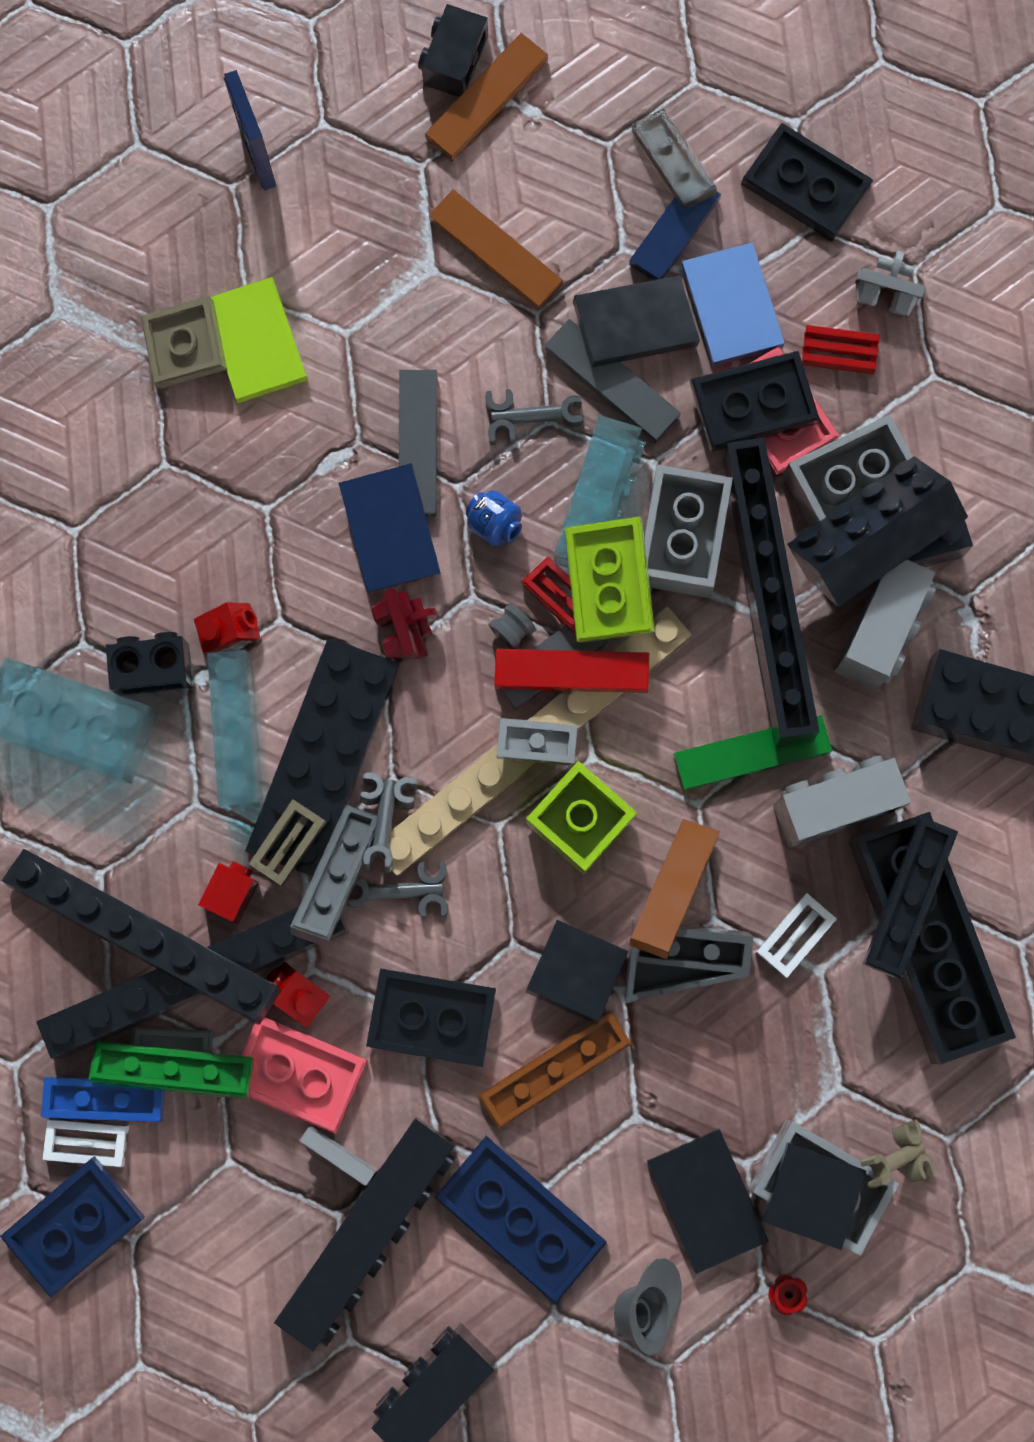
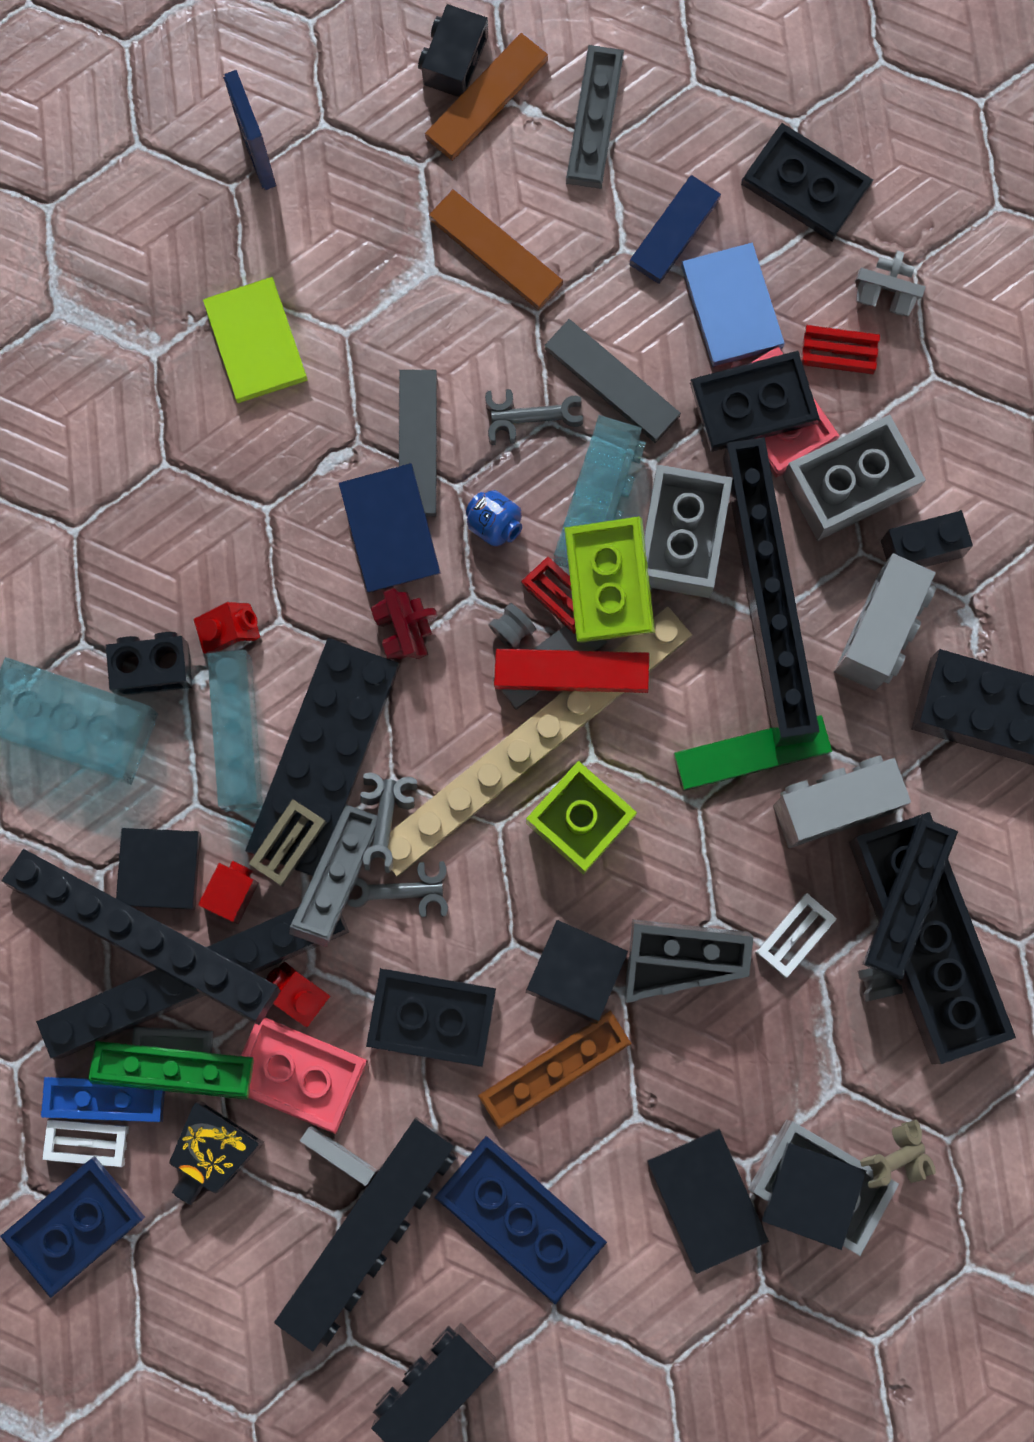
dark tan tile [140,296,227,389] -> none
light grey plate [497,718,578,766] -> none
black tile [573,275,700,367] -> none
dark grey piece [613,1258,682,1356] -> none
dark orange tile [629,819,720,959] -> none
clear smoke tile [631,108,717,211] -> none
red plate [768,1274,808,1315] -> none
black brick [787,456,968,607] -> none
none -> black tile [116,828,201,910]
none -> black torso [169,1102,264,1205]
none -> dark grey tile [566,45,624,189]
none -> dark grey wheel [857,968,904,1002]

